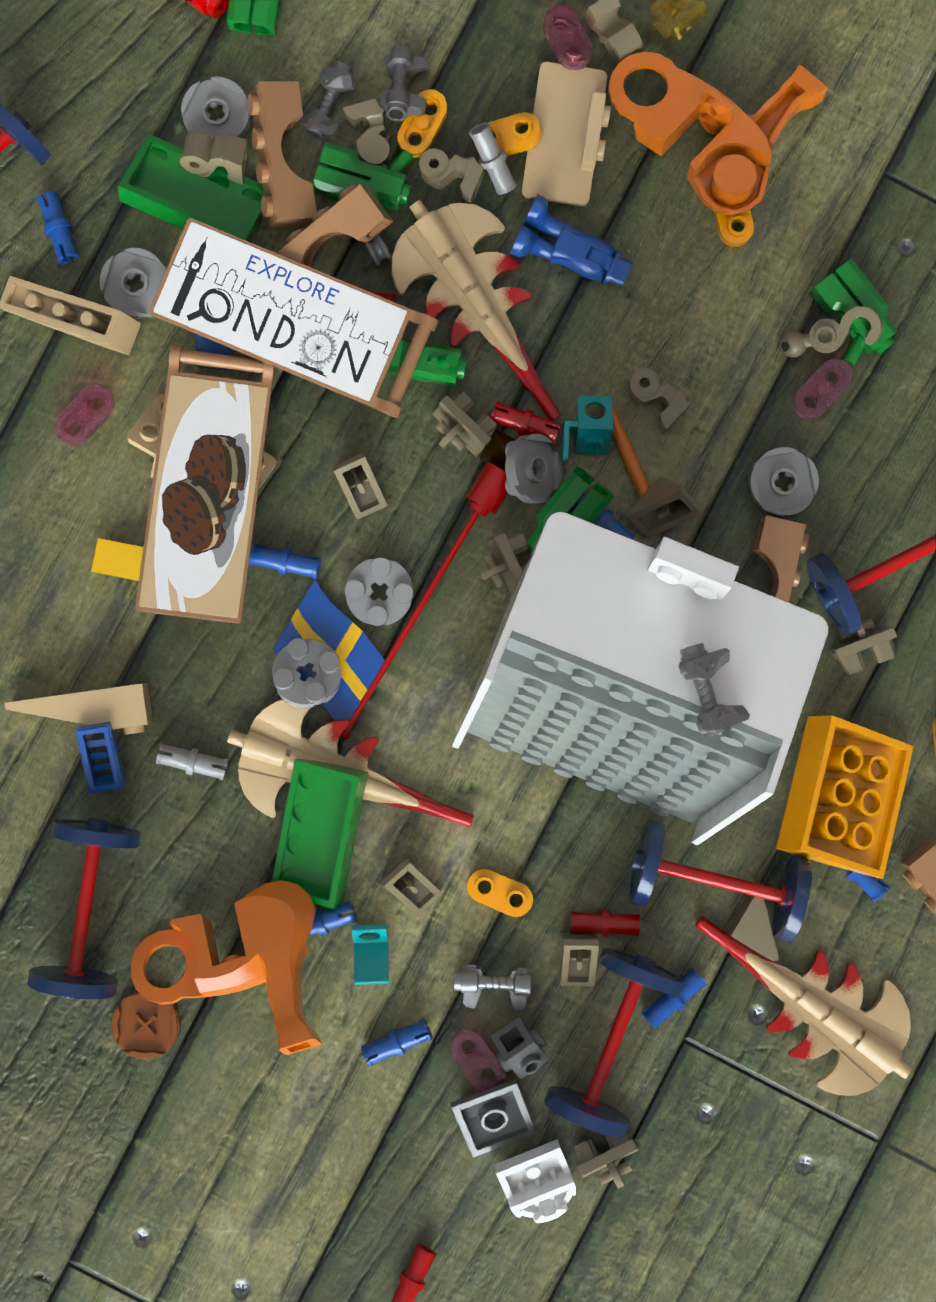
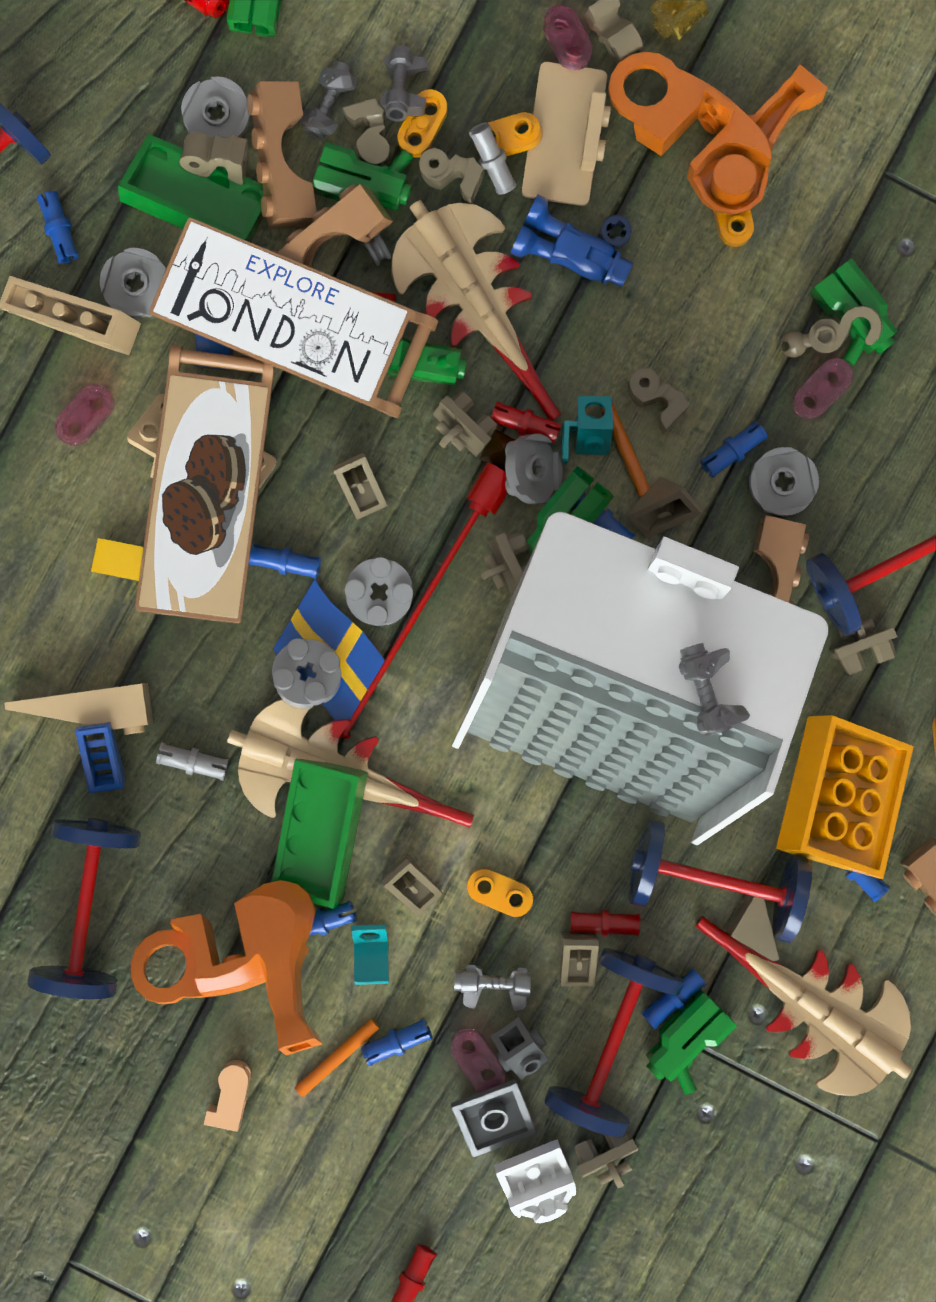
dark orange tile [111,991,181,1060] -> none
none -> light nougat leg [204,1060,251,1132]
none -> orange bar [295,1018,380,1097]
none -> dark blue bush [600,215,632,249]
none -> green piece [646,989,737,1095]
none -> blue pin [700,421,768,478]

